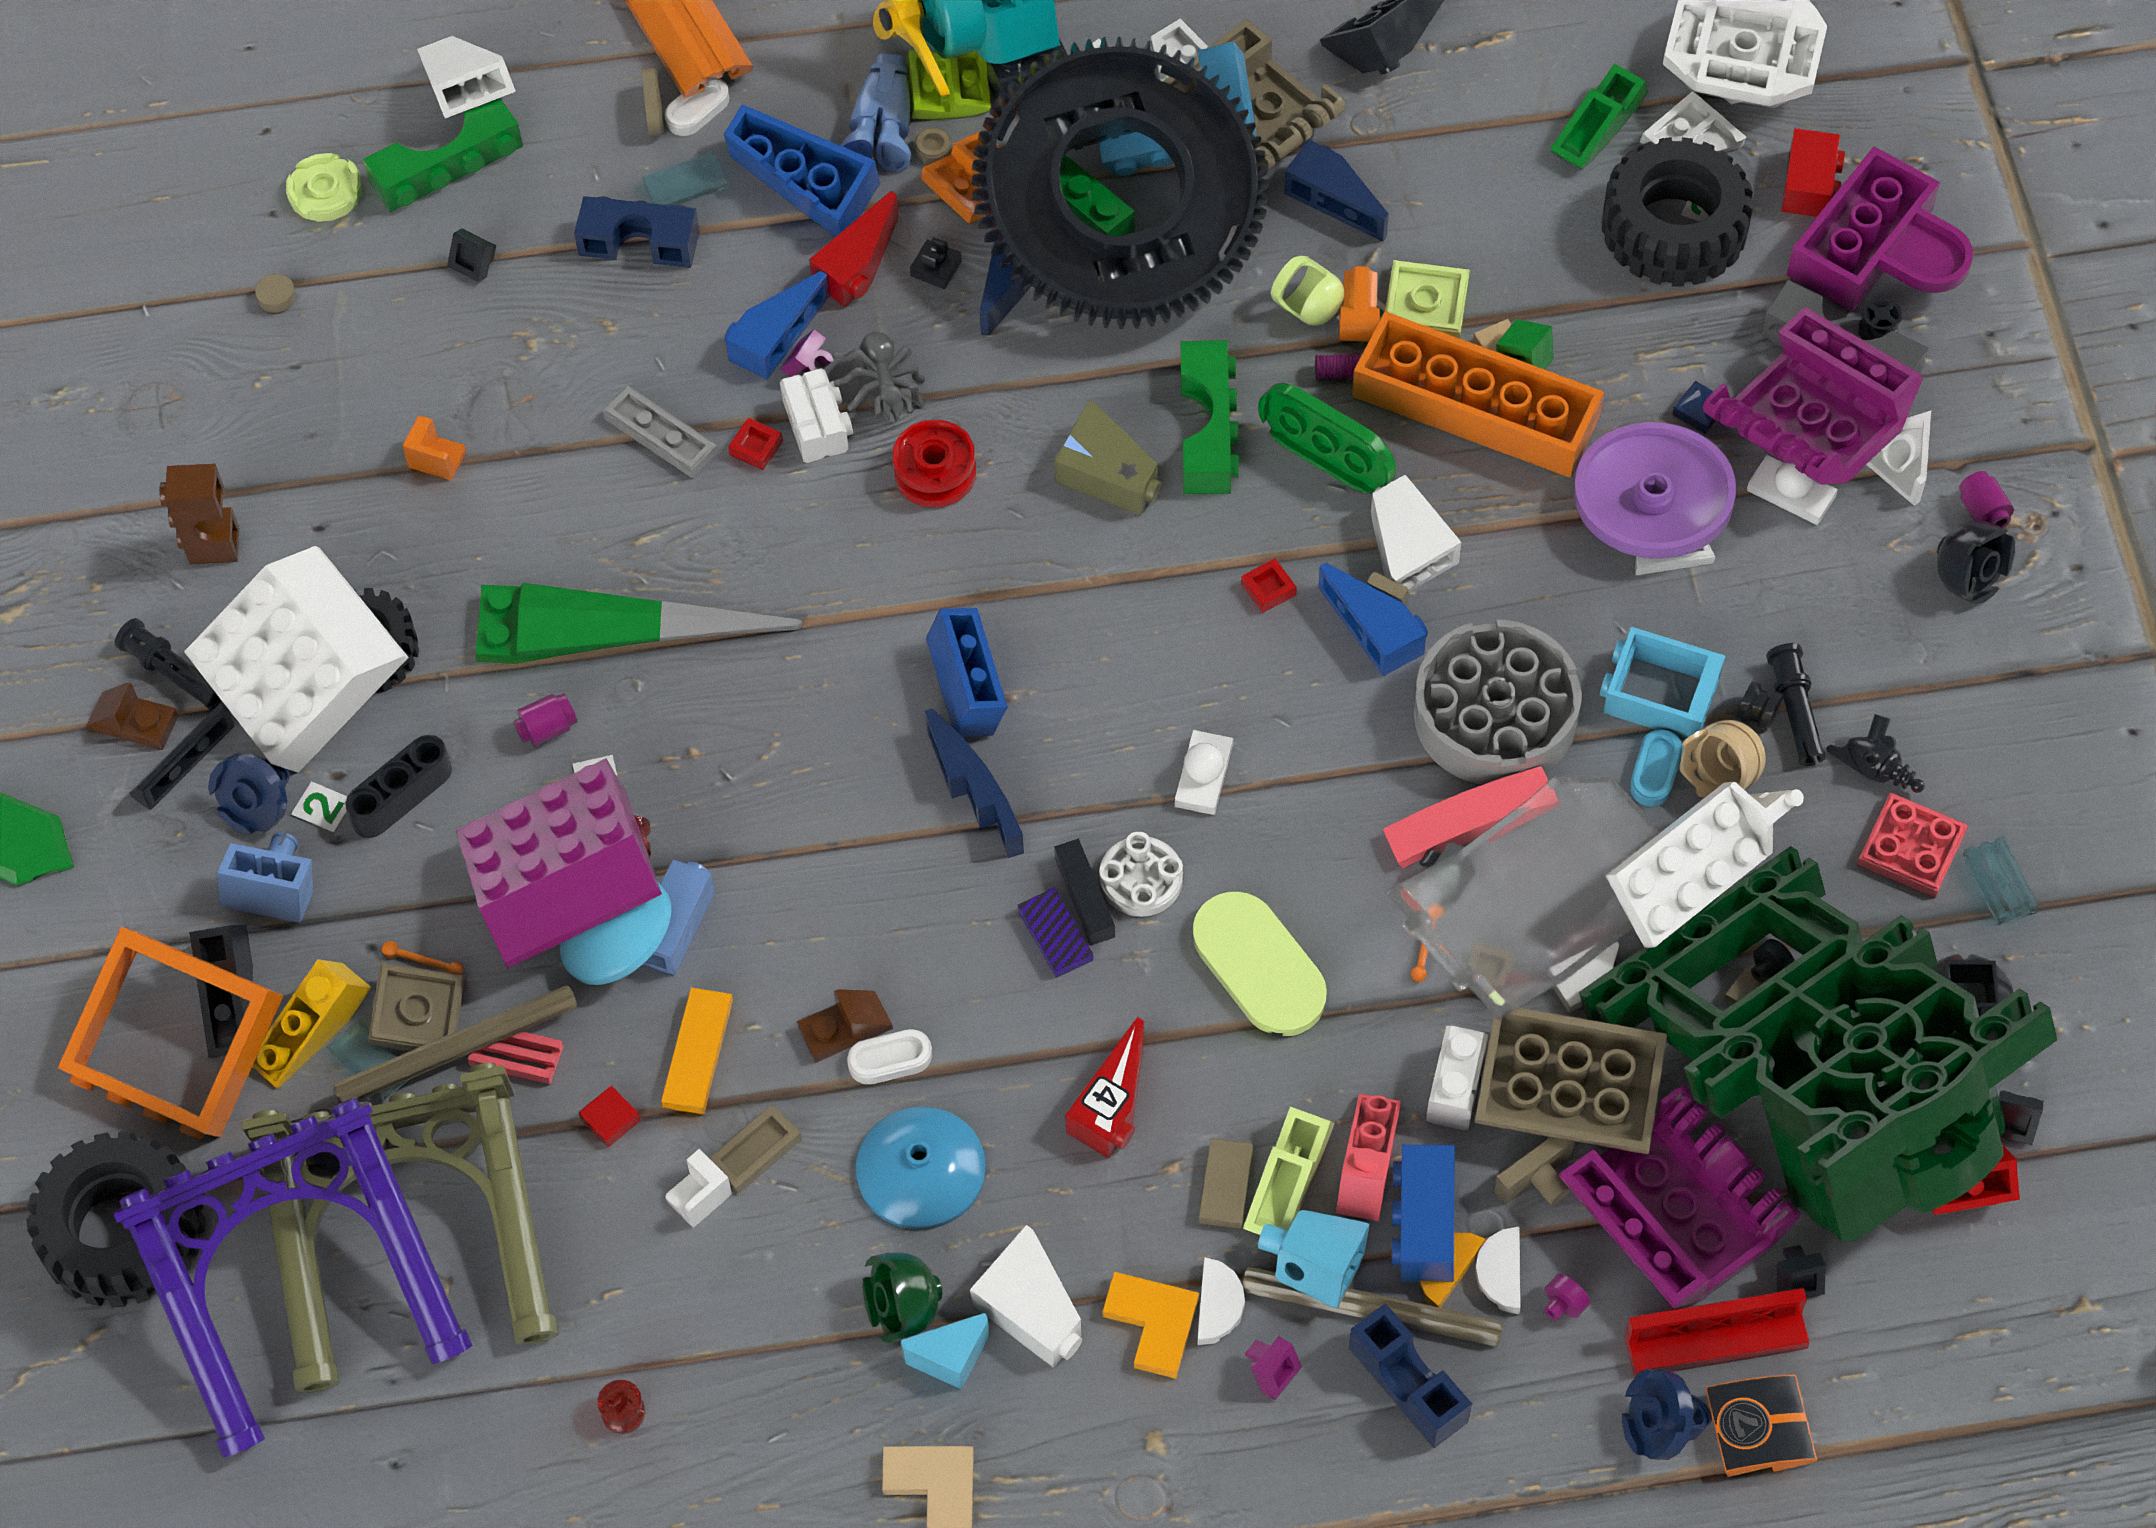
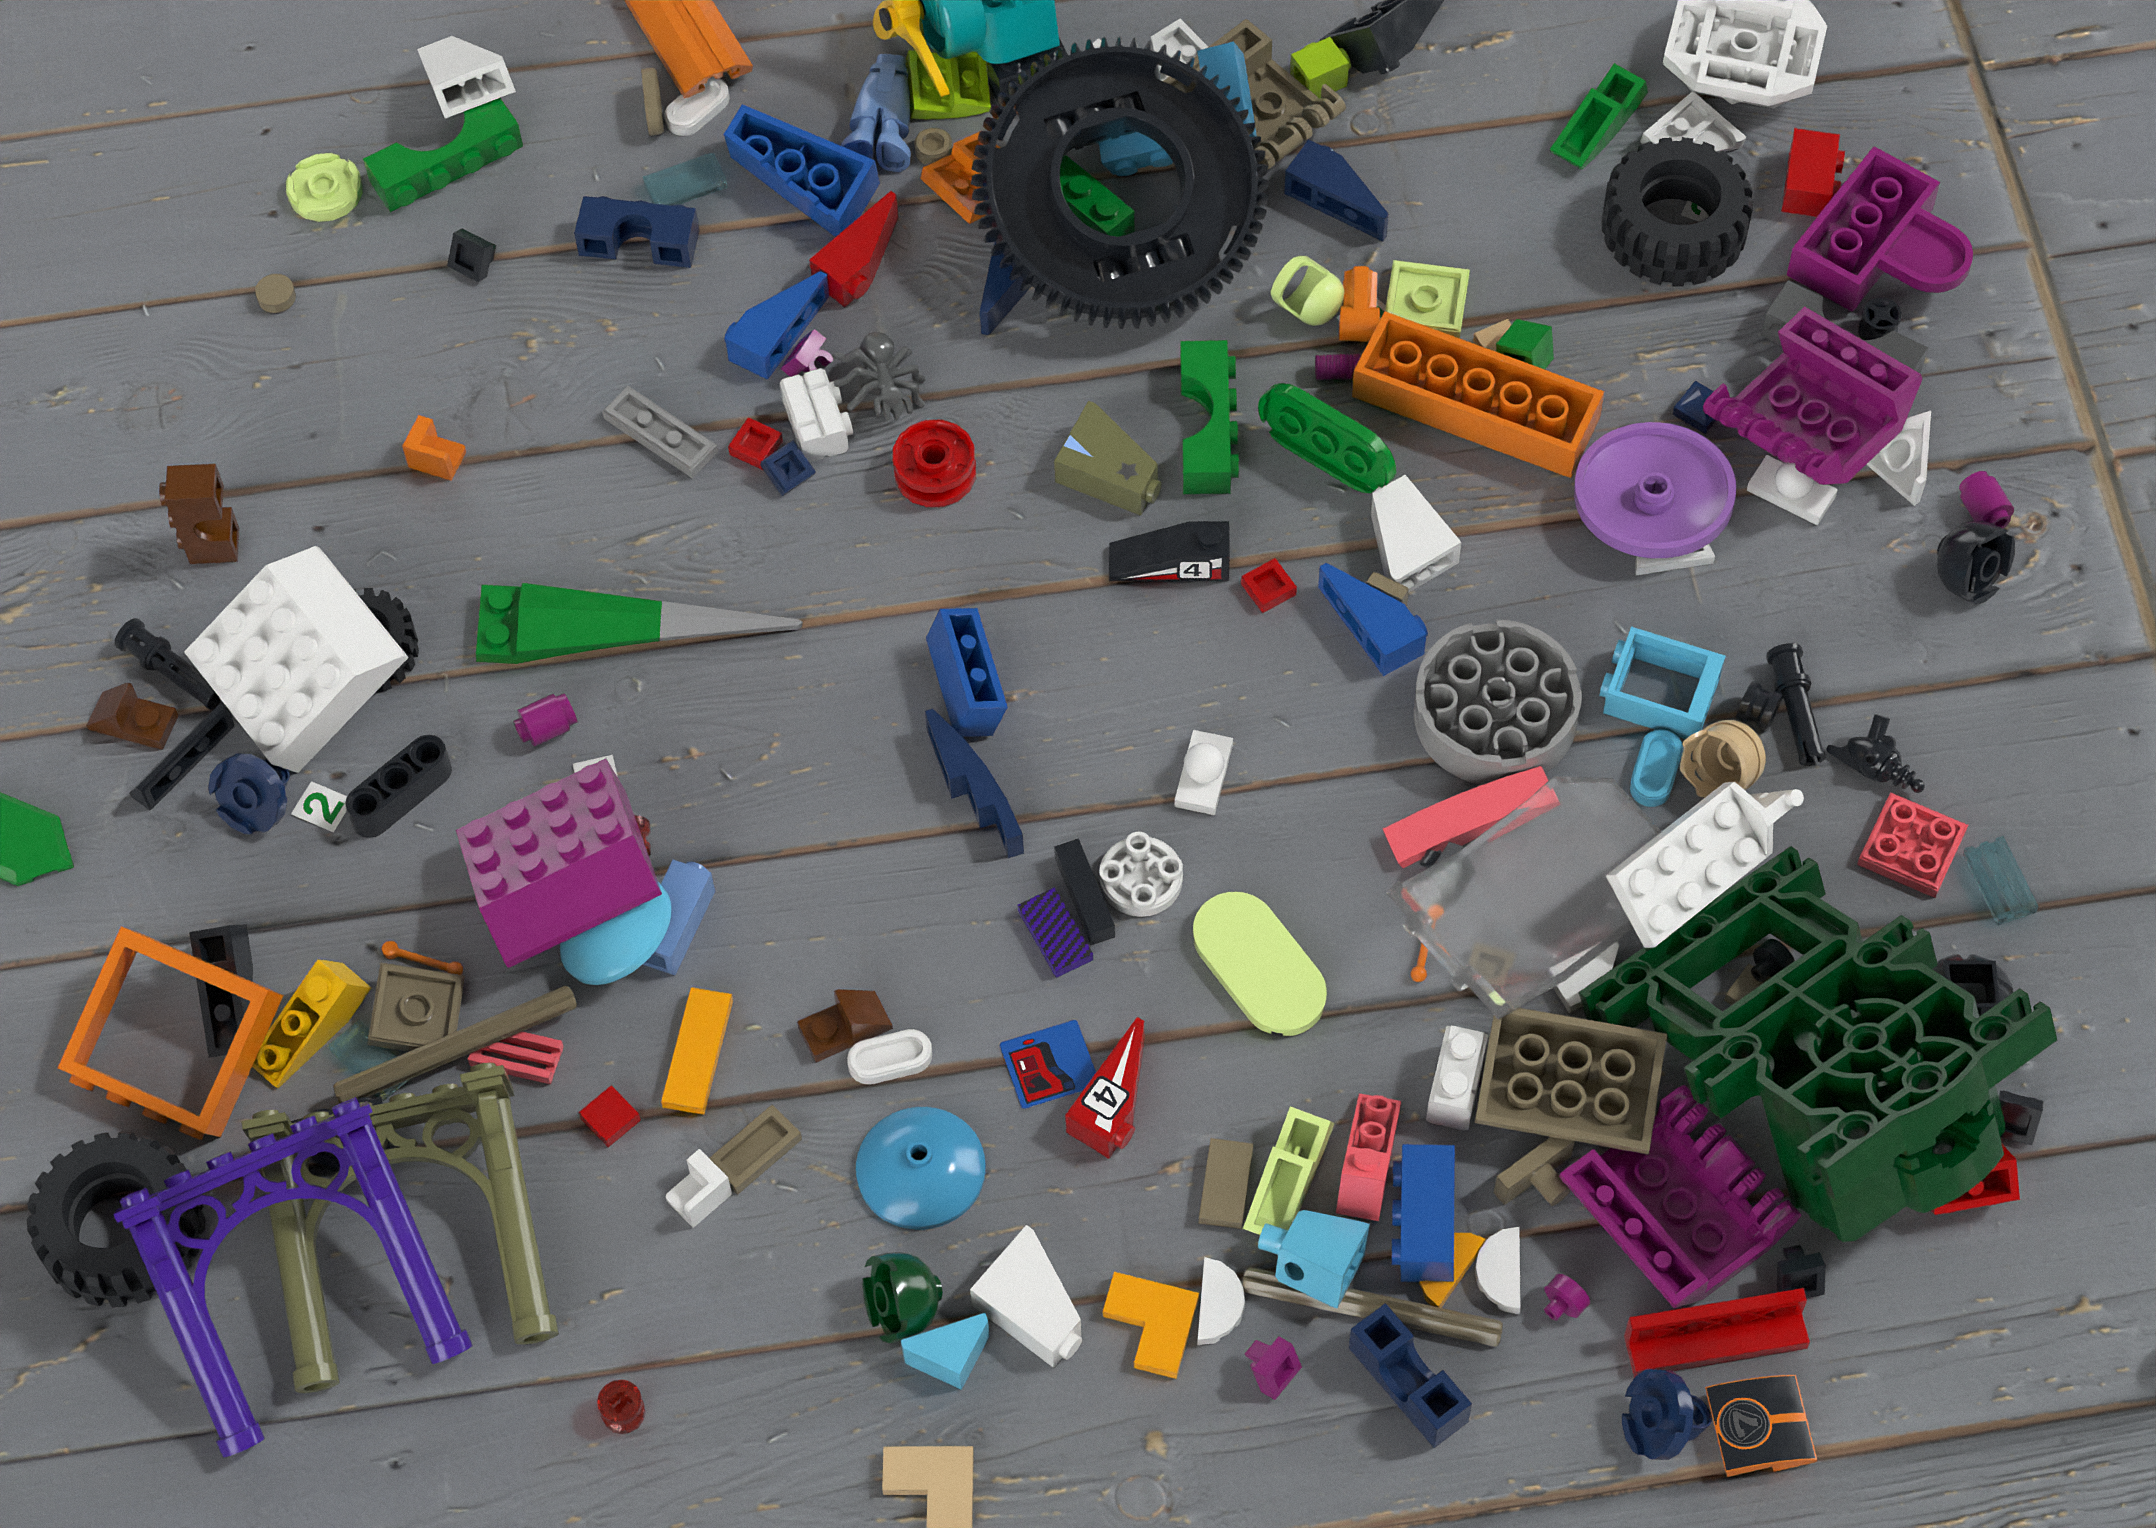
medium blue brick [217,832,313,923] -> none
black tile [910,237,962,290] -> none
none -> dark blue tile [760,440,816,496]
none -> sticker [1000,1020,1096,1109]
none -> black slope [1109,521,1230,581]
none -> lime brick [1290,37,1351,98]

